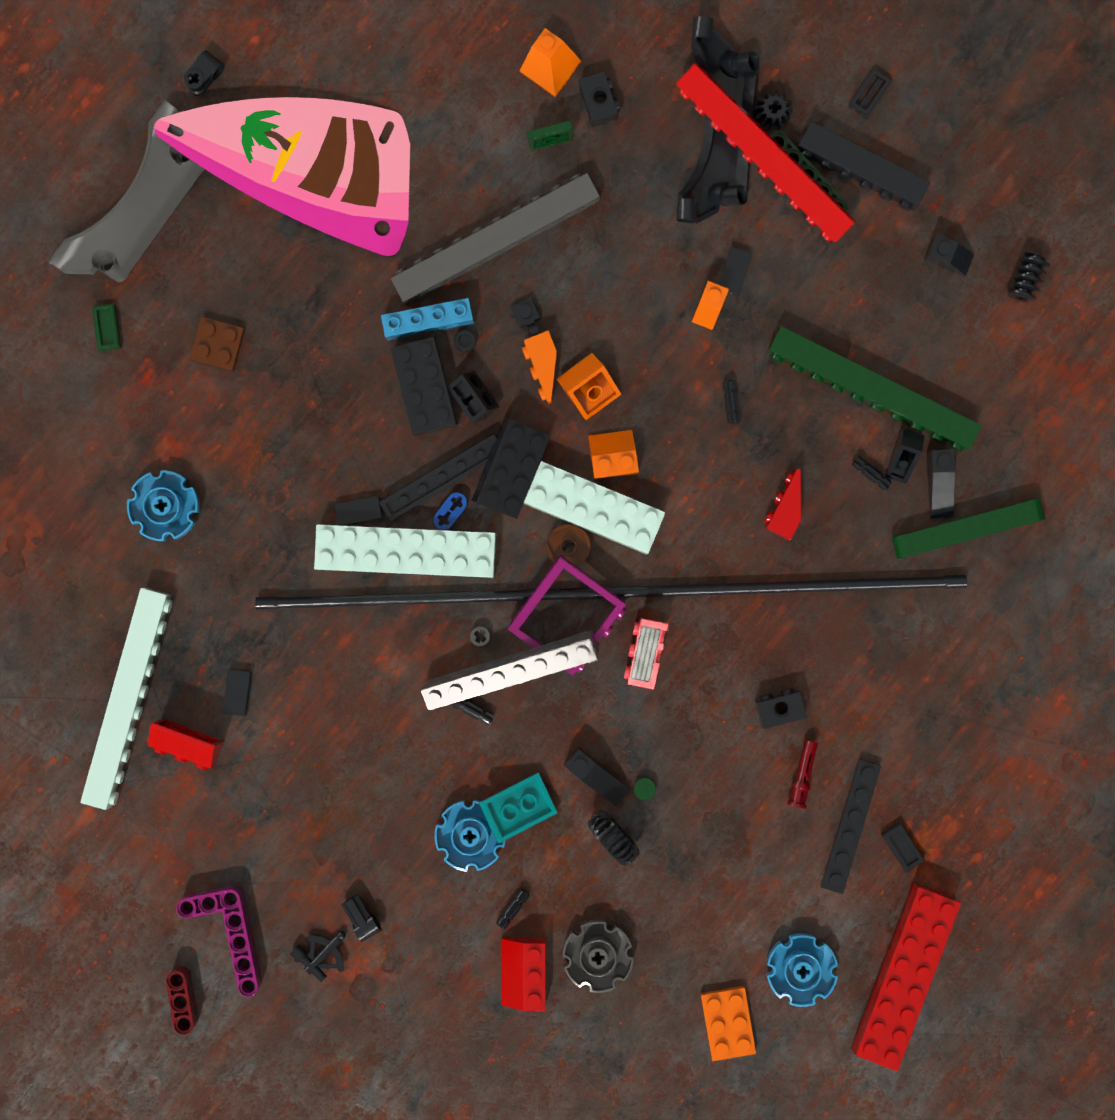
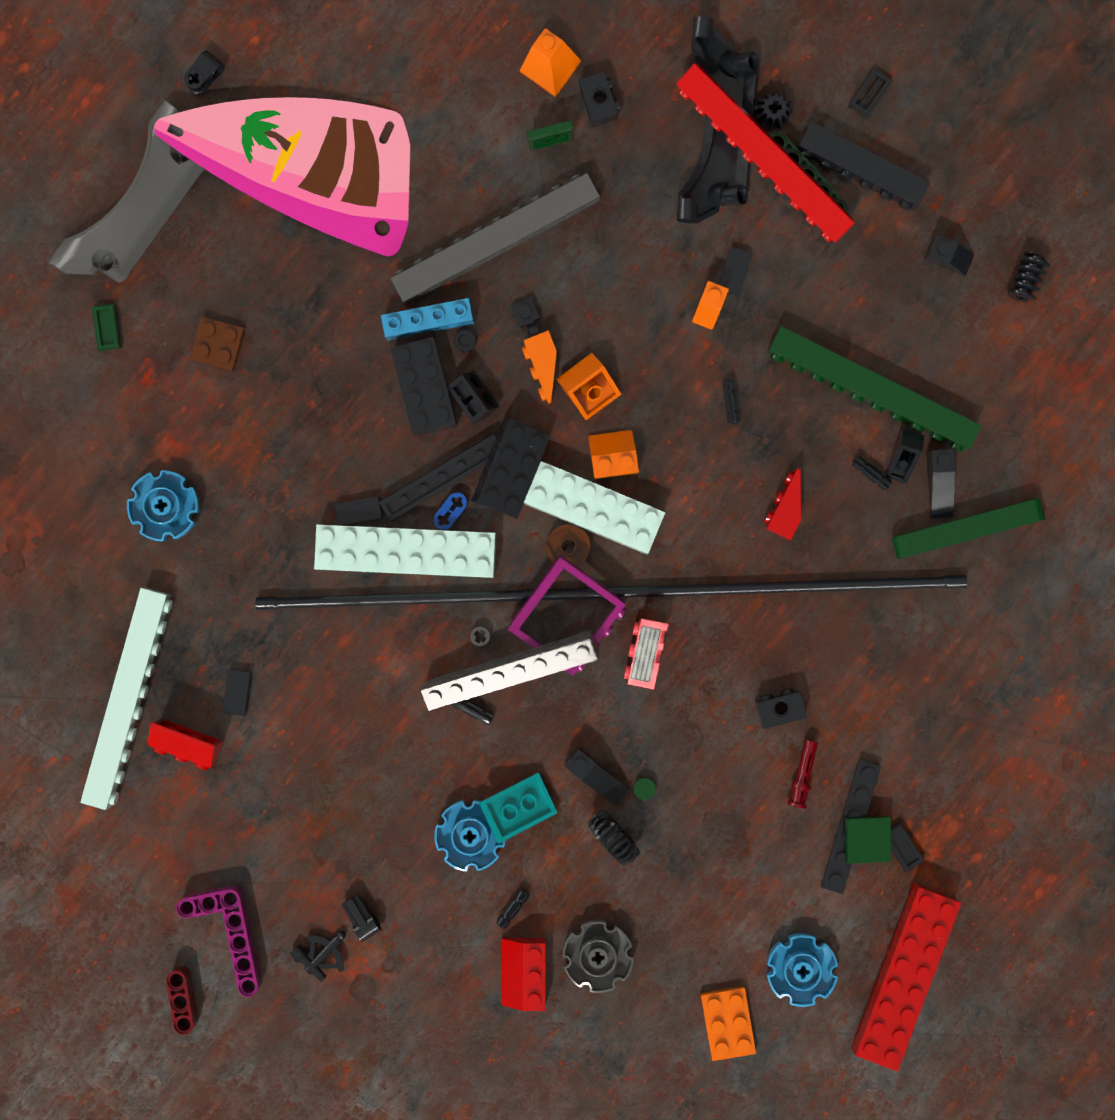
none -> dark green tile [845,816,891,864]

